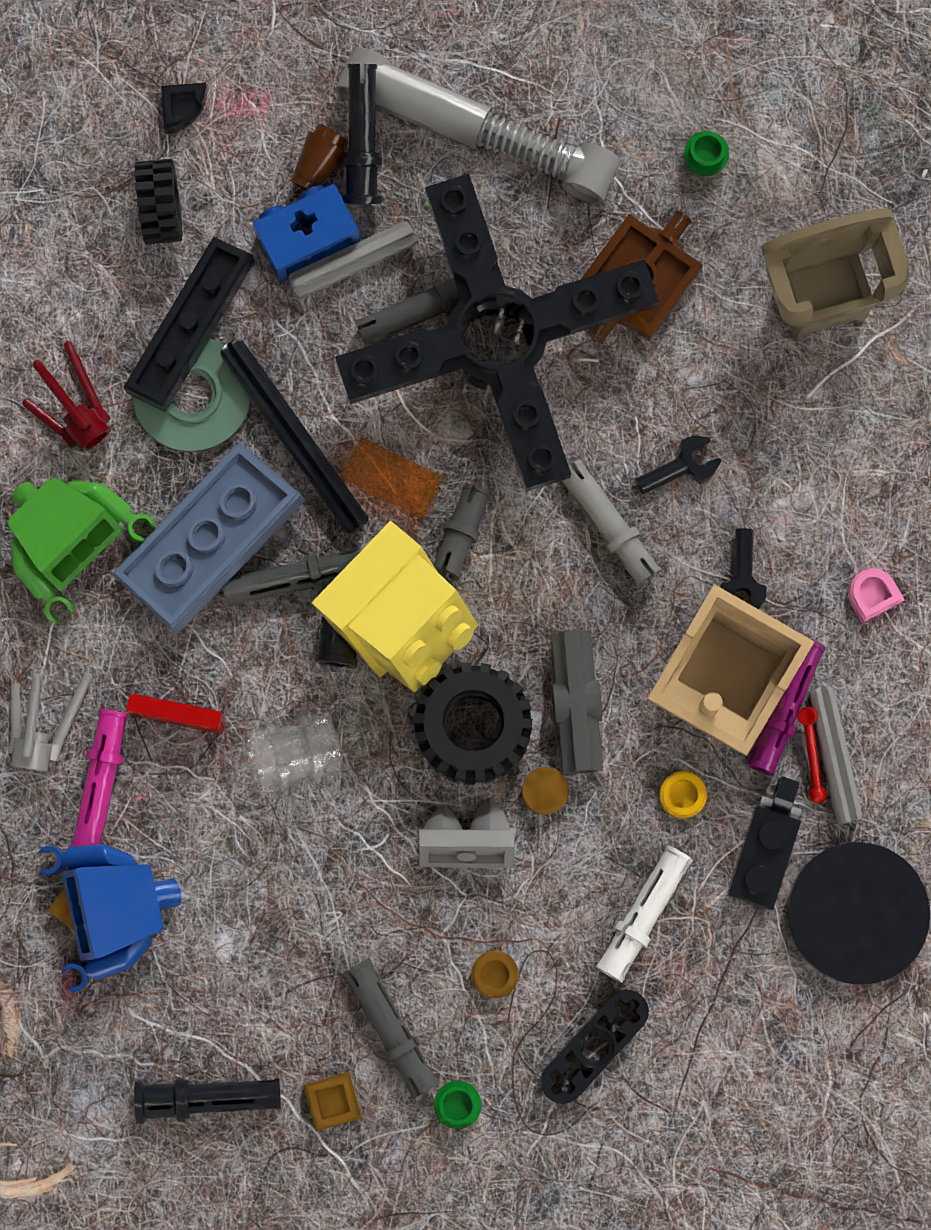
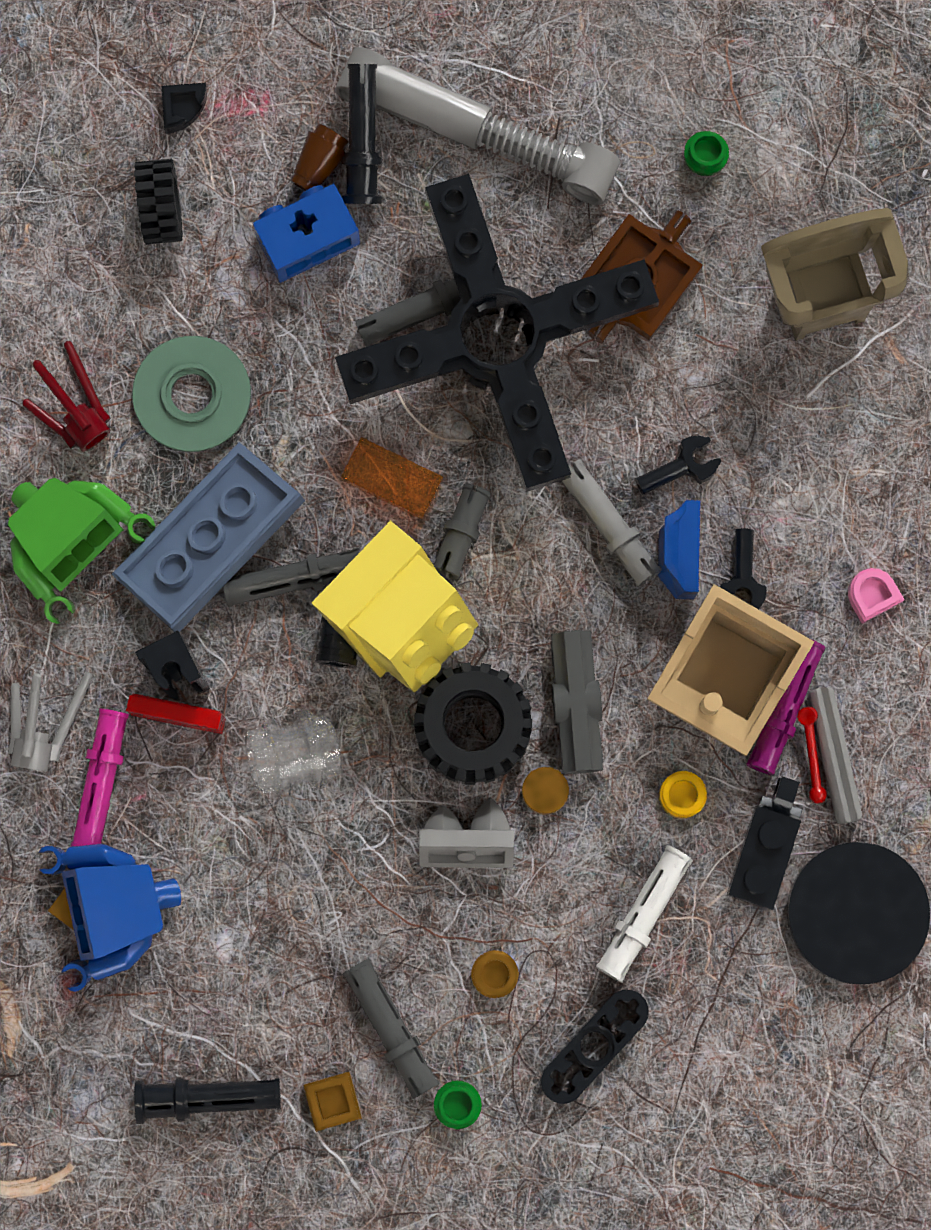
black tile [123,237,255,412] -> none
black axle [220,339,368,533] -> none
light grey axle [289,221,417,298] -> none
none -> black hinge [135,631,210,700]
none -> blue slope [658,500,700,600]

